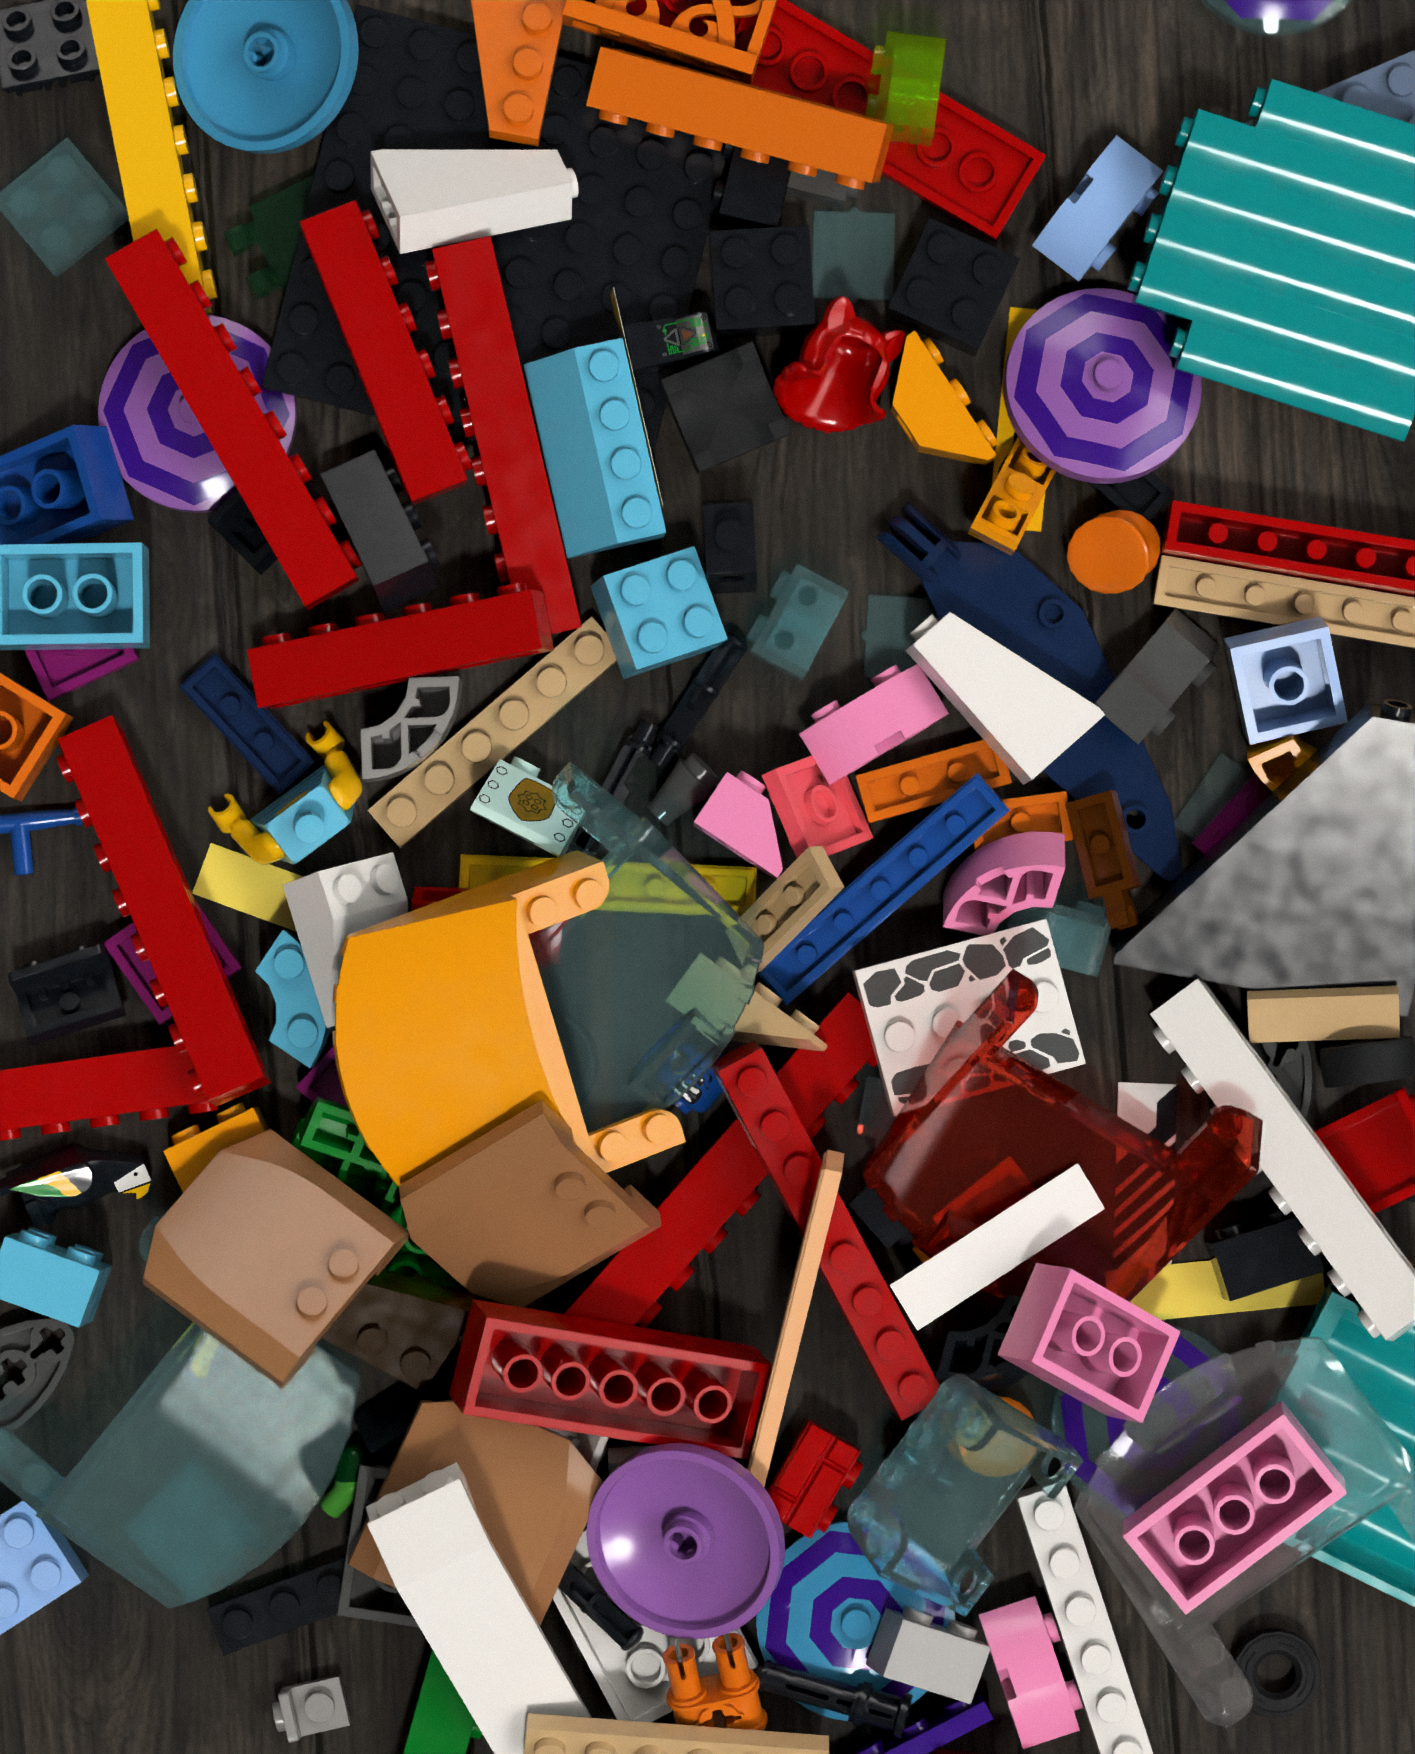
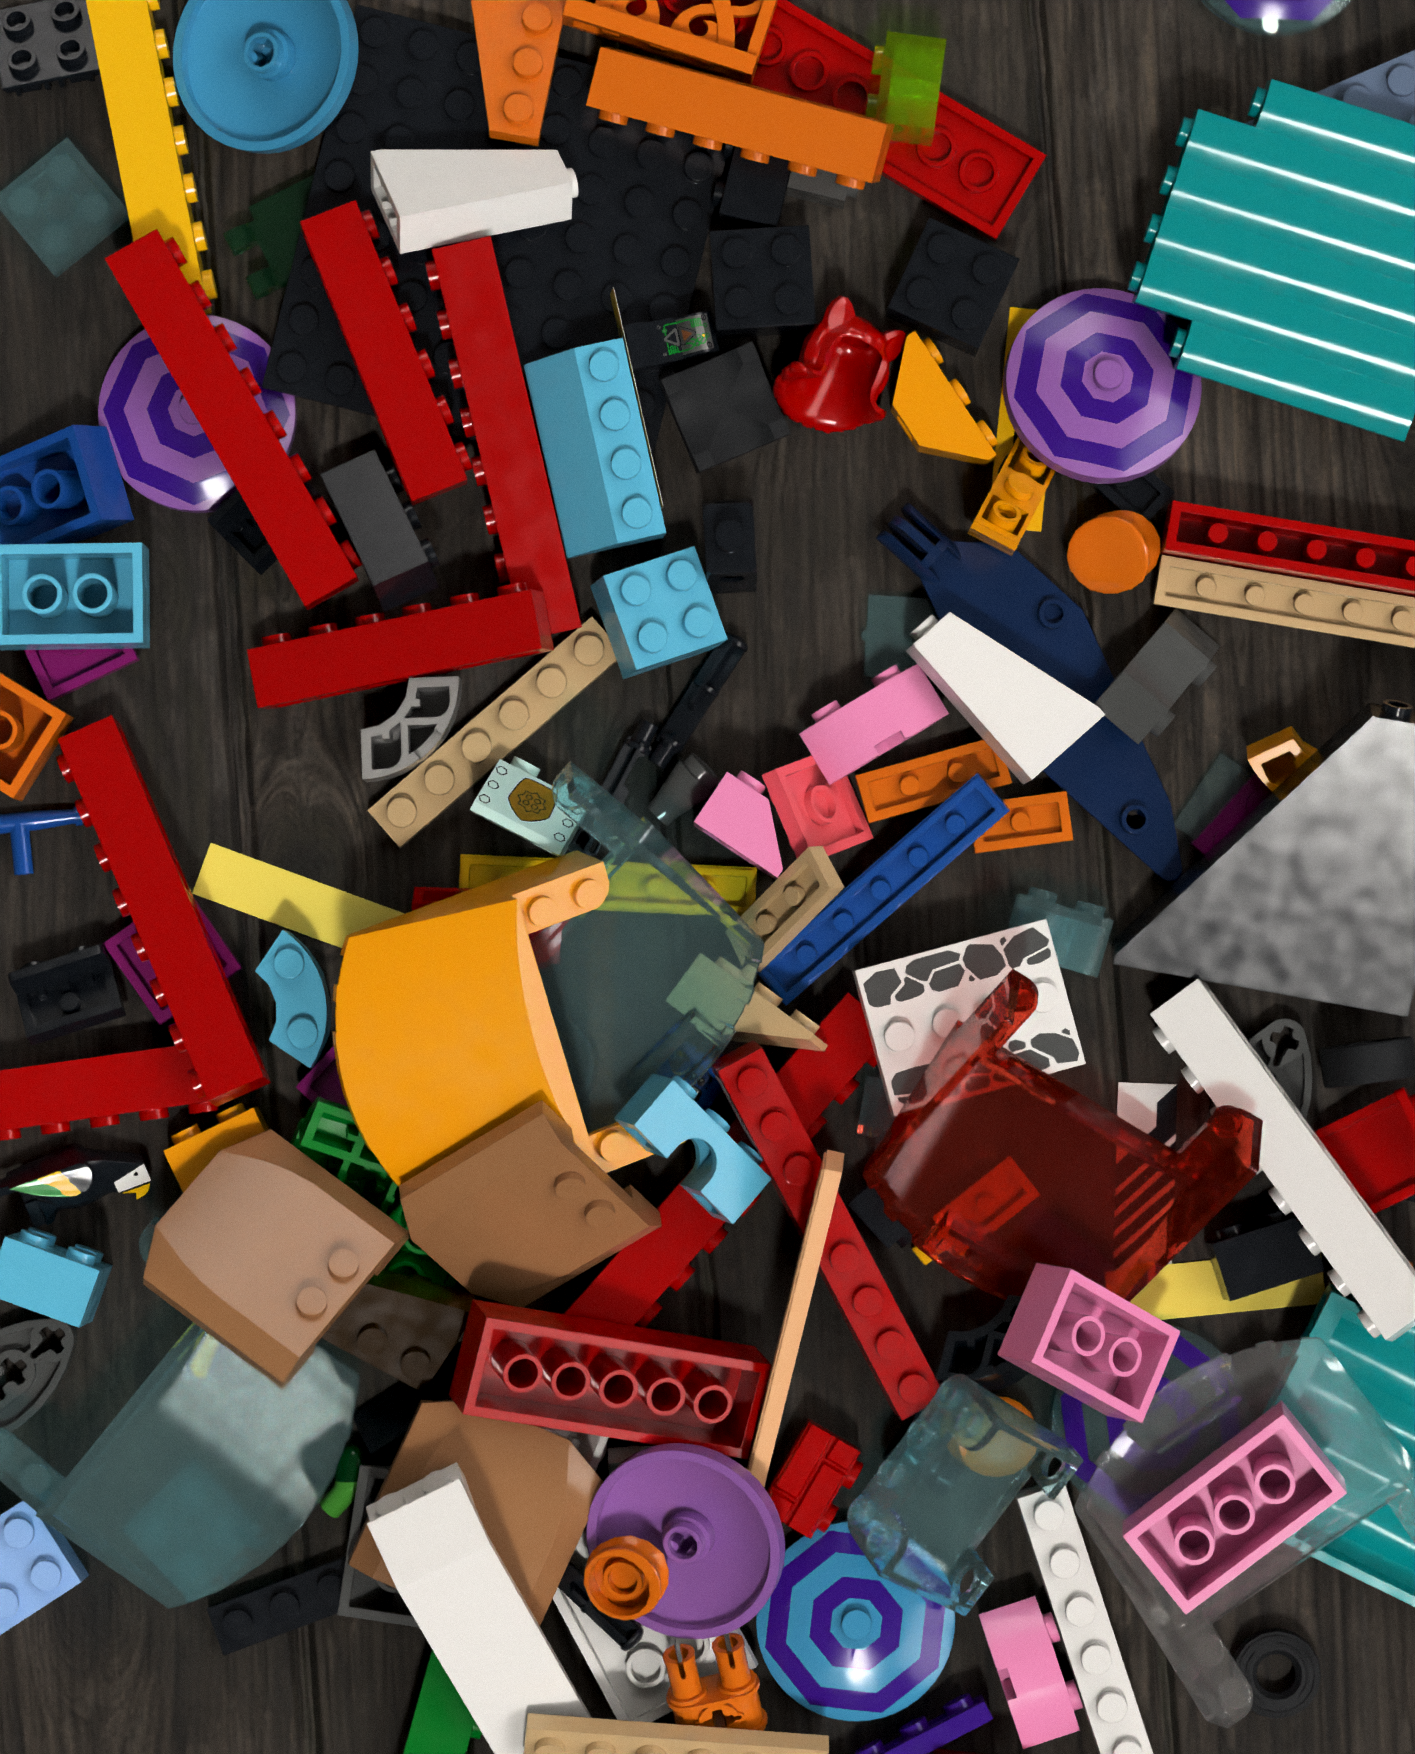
dark blue tile [179,653,317,796] -> none
torso [208,721,362,865] -> none
light grey bracket [272,1674,351,1743] -> none
white slope [283,852,408,1028] -> none
clear light blue brick [746,563,850,682] -> none
black pin [758,1660,913,1739] -> none
clear light blue piece [812,207,895,304] -> none
light grey brick [866,1605,991,1704] -> none
white sticker [890,1163,1105,1331] -> none
bright pink brick [943,831,1066,936] -> none
light blue brick [1032,135,1164,281] -> none
reddish brown plate [1065,790,1141,930] -> none
light blue brick [1223,616,1348,745] -> none
tan tile [1247,986,1400,1043] -> none
none -> orange piece [584,1535,669,1621]
none -> medium azure arch [614,1073,771,1224]

